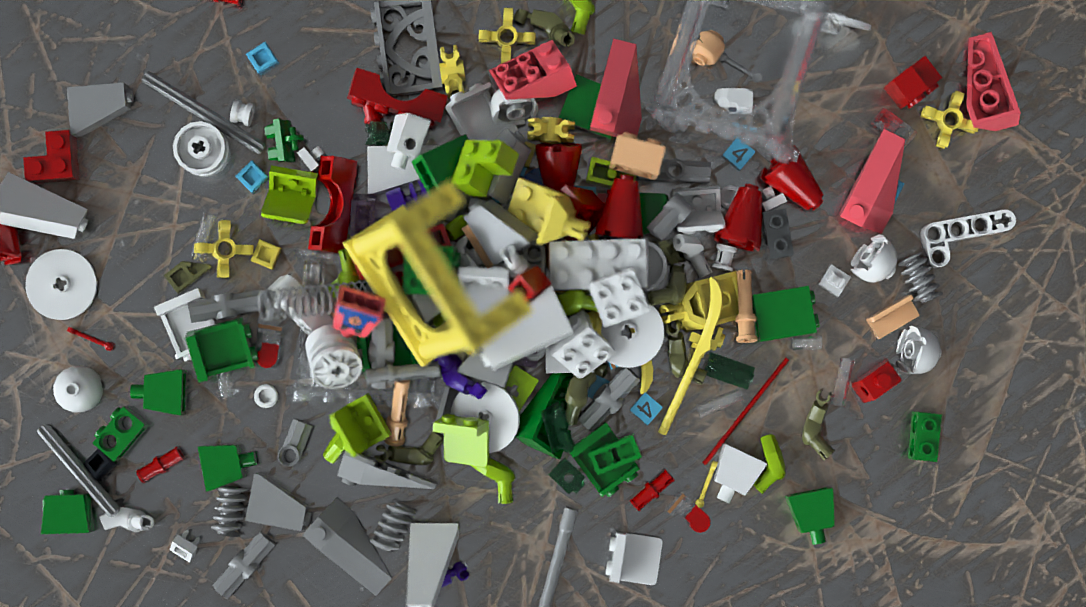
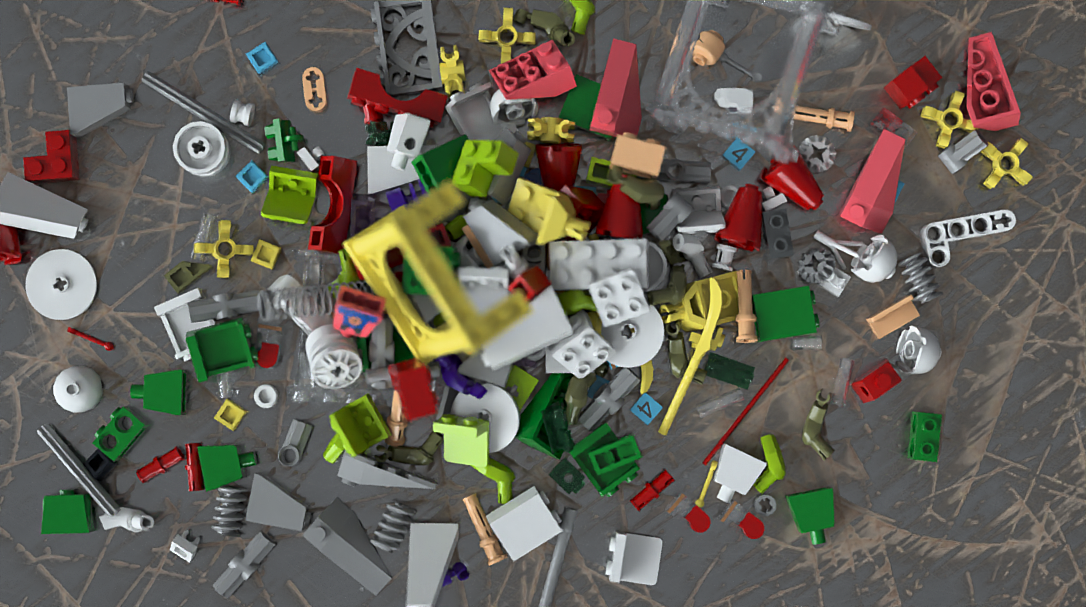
none -> red pin [185,443,204,491]
none -> light yellow tile [214,398,248,431]
none -> light nougat beam [302,67,327,113]
none -> red brick [388,358,438,421]
none -> light nougat pin [462,493,508,566]
none -> white brick [486,486,562,562]
none -> olive arm [608,165,665,210]
none -> leg [717,499,765,539]
none -> light grey bush [754,494,777,516]
none -> light nougat pin [781,103,855,132]
none -> light grey gear [798,247,835,283]
none -> white gear [799,135,836,173]
none -> white plant [814,230,864,270]
none -> light grey piece [938,129,989,174]
none -> light yellow pin [981,138,1033,189]

